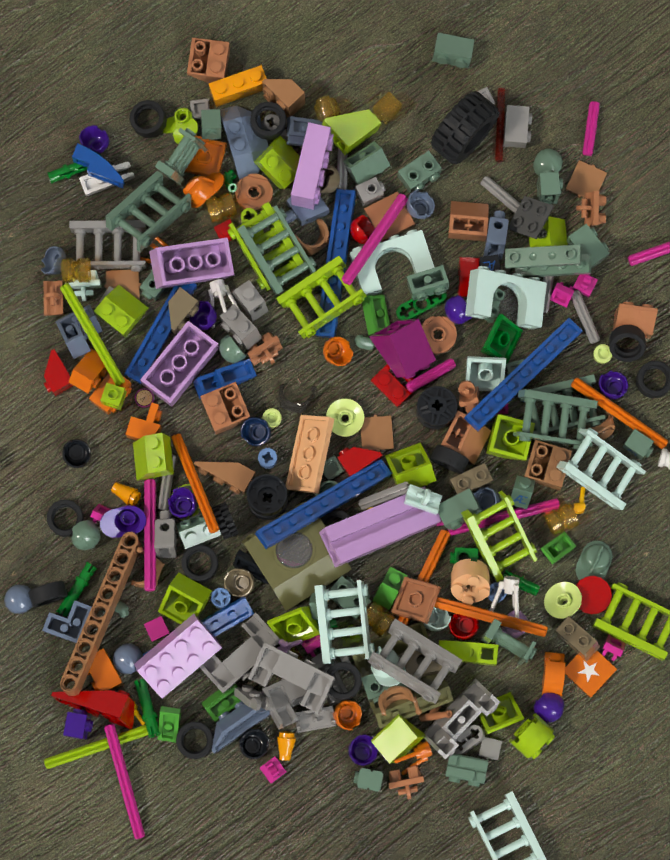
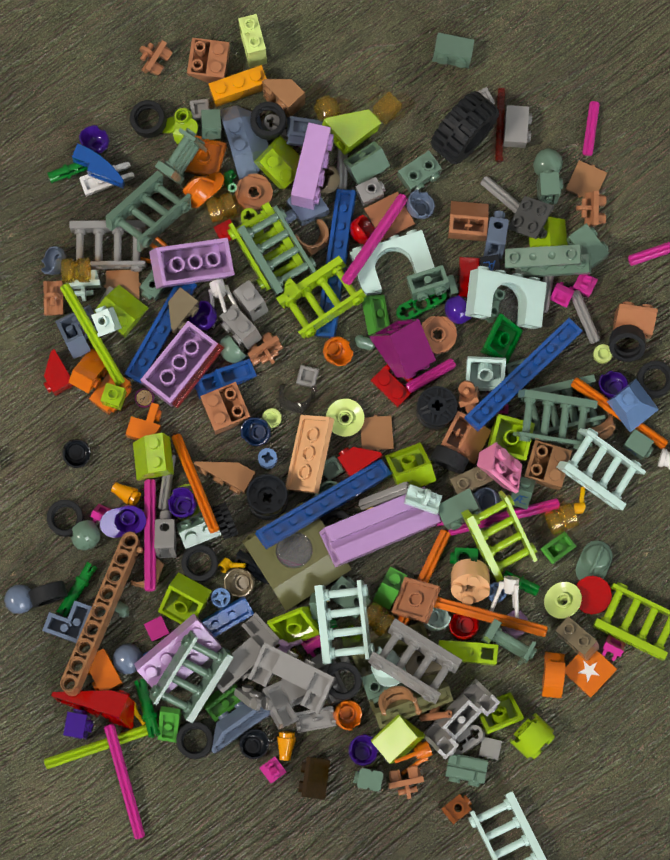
dark purple hair [534,693,564,723] -> none
none -> light aqua brick [91,306,122,337]
none -> nougat hips [139,40,173,76]
none -> sand green fence [149,630,234,723]
none -> clear red bar [172,343,224,408]
none -> yellow hand [218,558,246,573]
none -> yellowish green window [238,14,267,68]
none -> lime tile [284,277,303,305]
none -> light grey tile [296,365,319,389]
none -> dark brown slope [298,757,330,800]
none -> dark orange brick [441,794,472,825]
none -> sand green tile [447,275,459,299]
none -> bright pink slope [477,443,522,494]
none -> medium blue slope [607,379,659,432]

